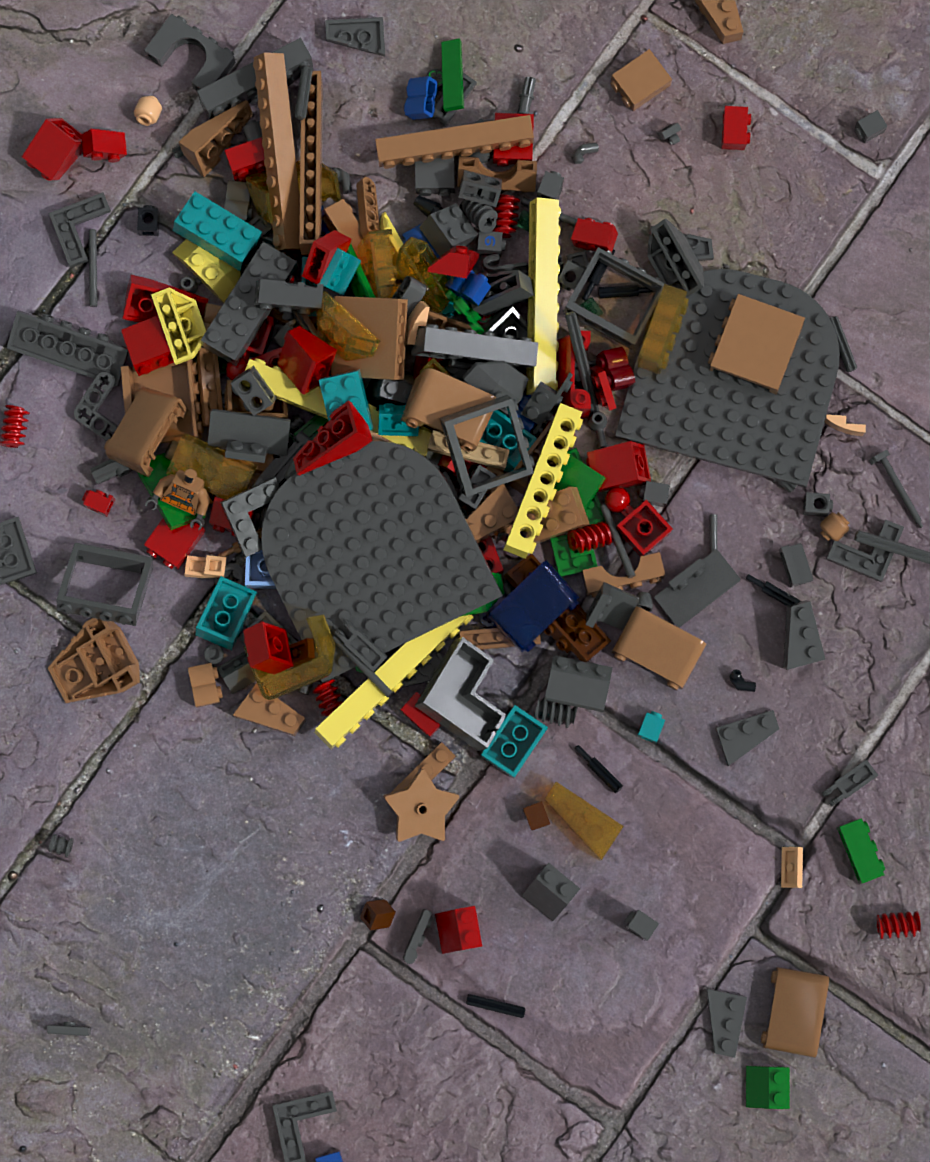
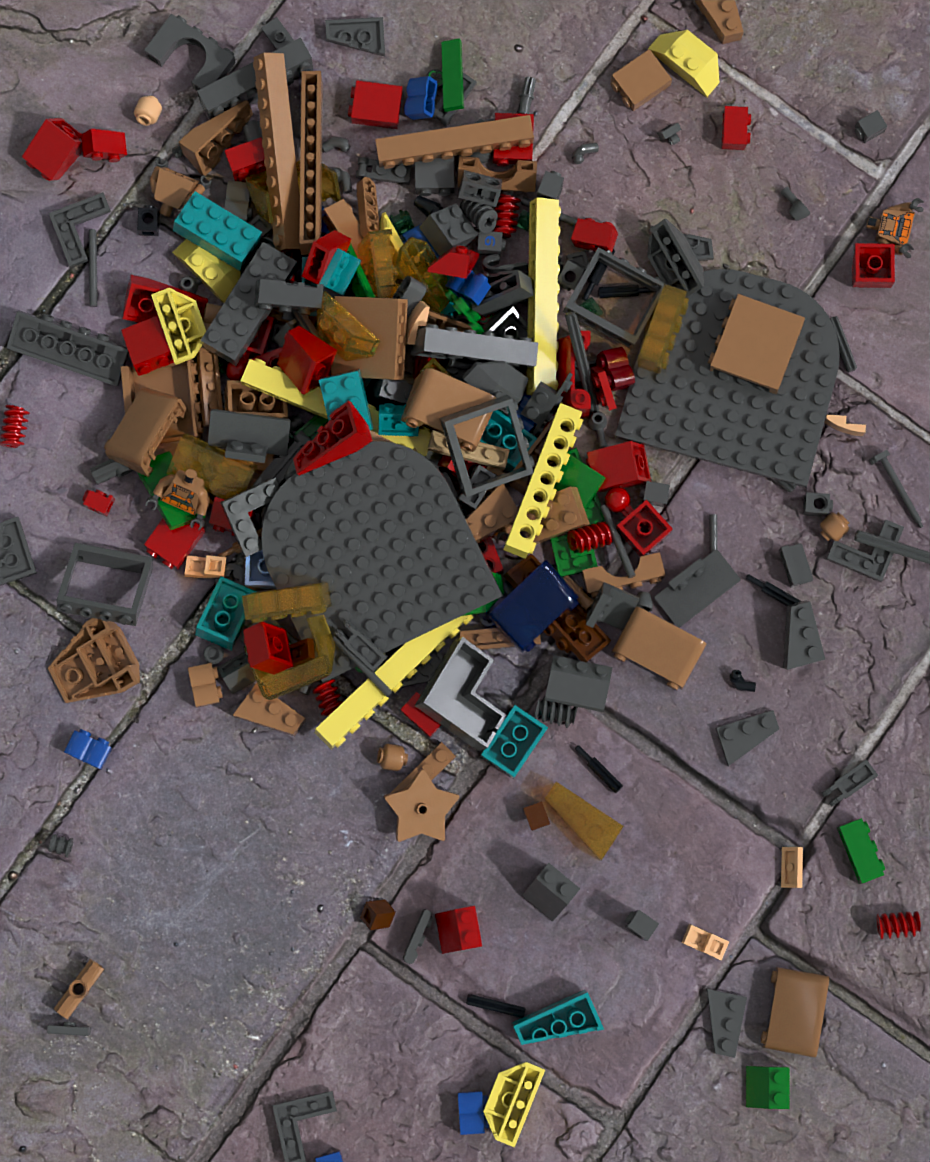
dark grey beam [74,372,118,441] -> none
dark grey tile [164,440,180,461] -> none
dark grey brick [230,365,276,416] -> none
dark grey axle [294,66,313,120] -> none
teal brick [637,711,665,744] -> none
none -> medium nougat piece [54,959,105,1019]
none -> blue brick [64,729,112,770]
none -> medium nougat torso [150,157,212,217]
none -> clear yellow brick [242,582,332,623]
none -> dark grey plate [261,17,294,50]
none -> dark grey arm [322,137,350,153]
none -> red brick [348,80,403,129]
none -> dark grey plate [355,157,412,185]
none -> medium nougat head [377,744,408,771]
none -> clear green tile [390,210,414,236]
none -> blue brick [458,1091,489,1135]
none -> light yellow wedge [483,1062,545,1147]
none -> teal wedge [511,989,604,1045]
none -> medium nougat axle [560,575,593,610]
none -> light yellow wedge [648,30,720,97]
none -> light nougat slope [681,924,729,960]
none -> dark grey bar [781,186,811,221]
none -> red slope [852,243,895,288]
none -> torso [866,198,924,258]

